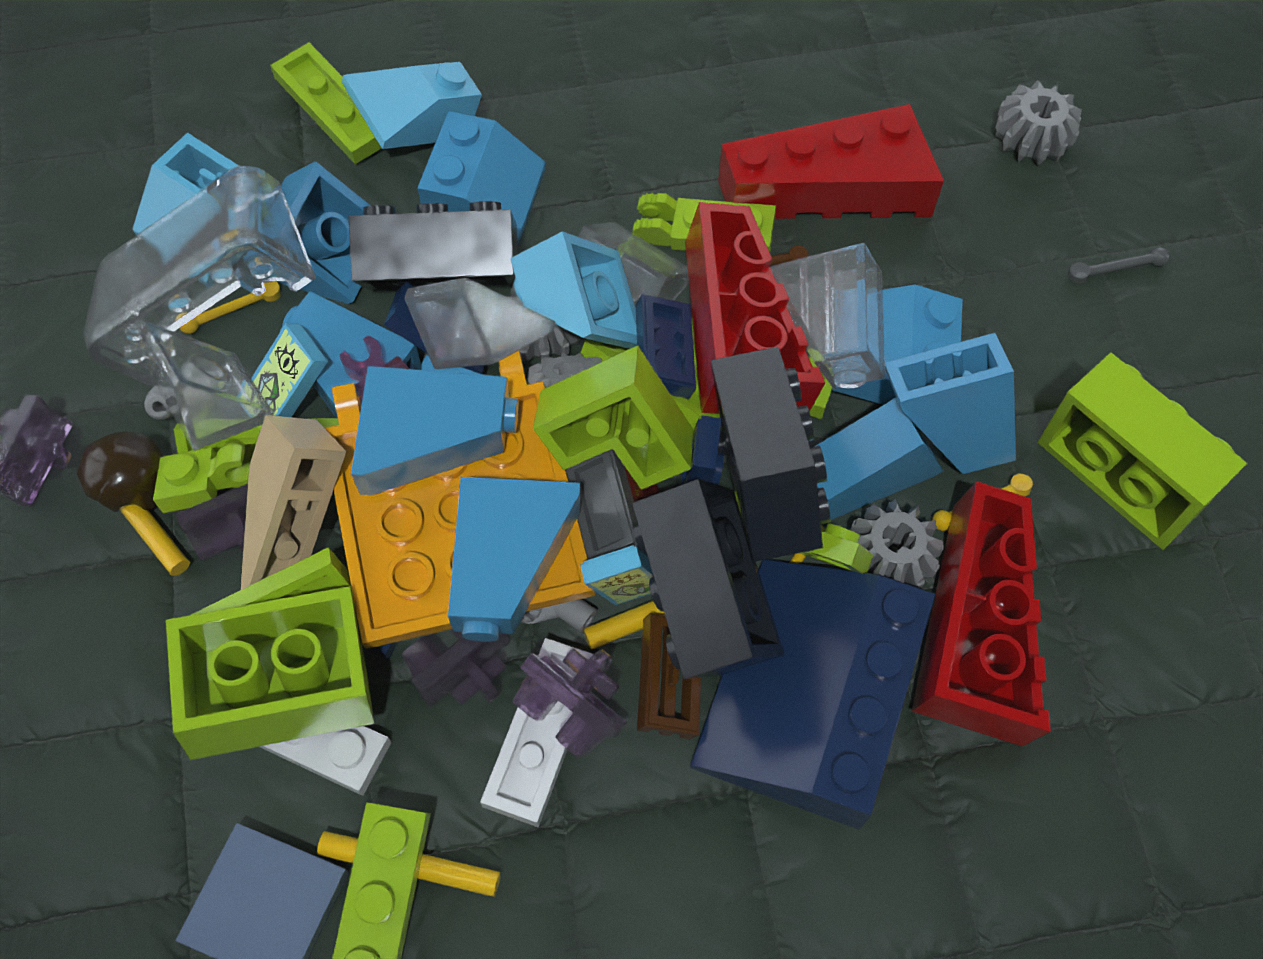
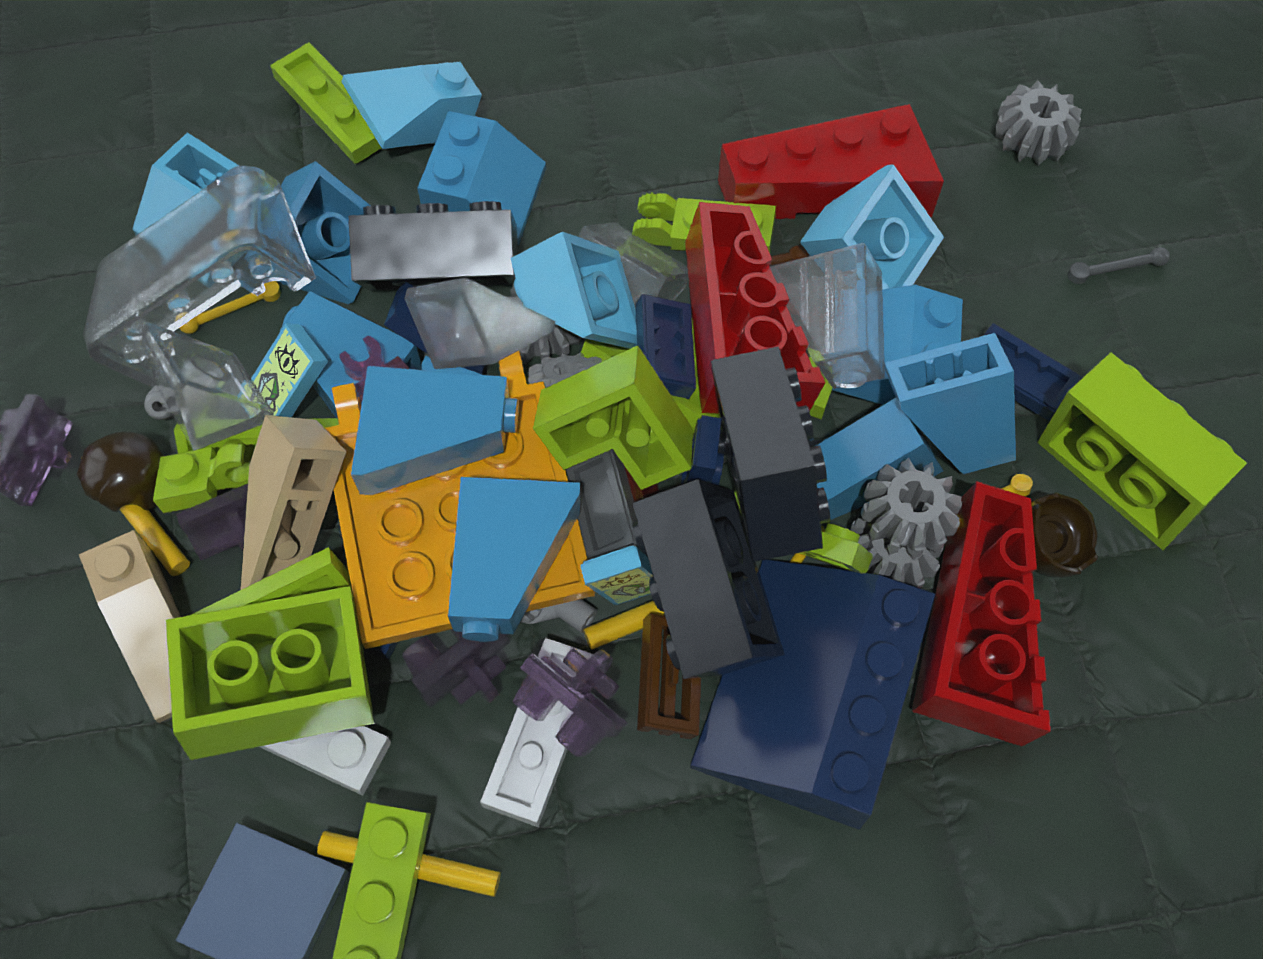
none -> tan slope [79,530,181,723]
none -> medium azure slope [800,164,944,294]
none -> light grey gear [861,458,962,560]
none -> dark blue plate [983,323,1083,422]
none -> dark brown hair [1032,492,1098,578]

